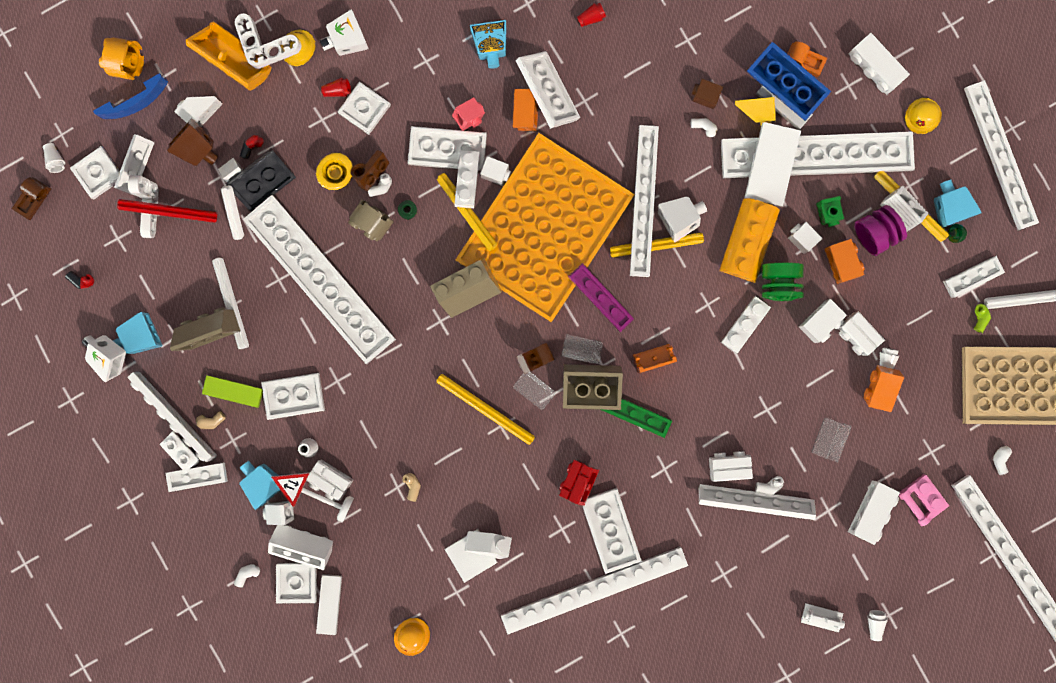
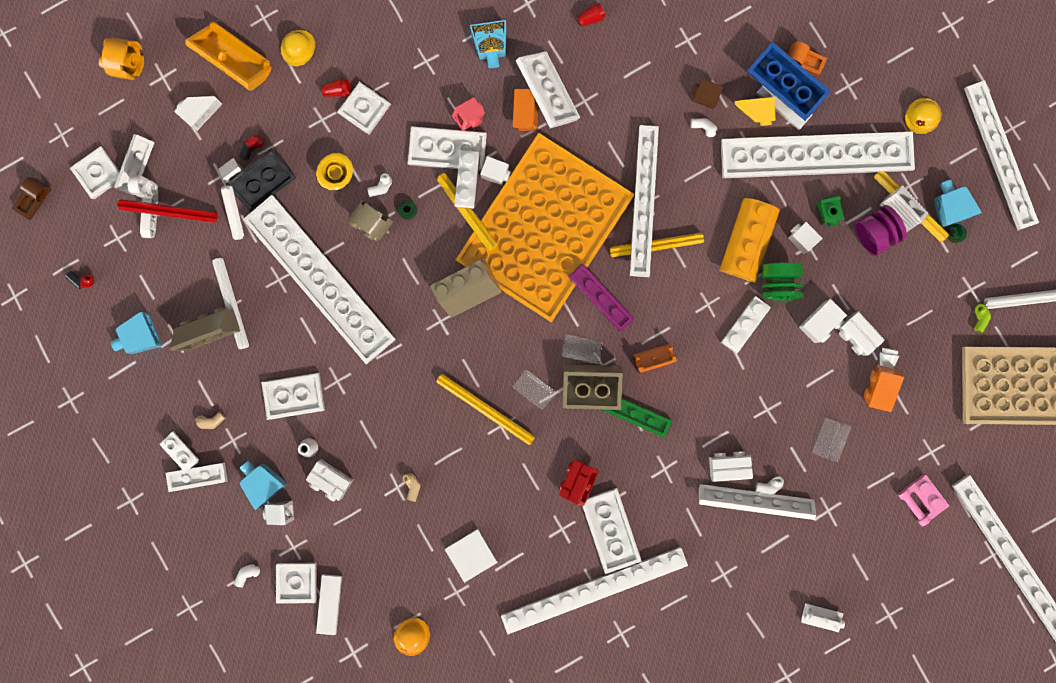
white cone [43,143,65,173] -> none
white torso [82,335,126,382] -> none
blue slope [93,73,168,119] -> none
white plate [127,372,217,462] -> none
reddish brown torso [167,118,218,166] -> none
lime tile [202,375,263,408] -> none
white beam [235,13,302,69] -> none
white brick [268,525,333,570] -> none
white piece [271,473,354,523] -> none
white torso [320,10,369,56] -> none
reddish brown plate [351,150,390,192] -> none
white slope [464,531,512,559] -> none
reddish brown plate [517,343,555,374] -> none
white torso [658,197,707,242] -> none
white tile [744,122,801,207] -> none
orange brick [824,239,864,284] -> none
white brick [848,33,910,95] -> none
white brick [848,480,900,545] -> none
white cone [867,610,888,641] -> none
white tile [943,256,1005,298] -> none
white arm [993,446,1012,475] -> none

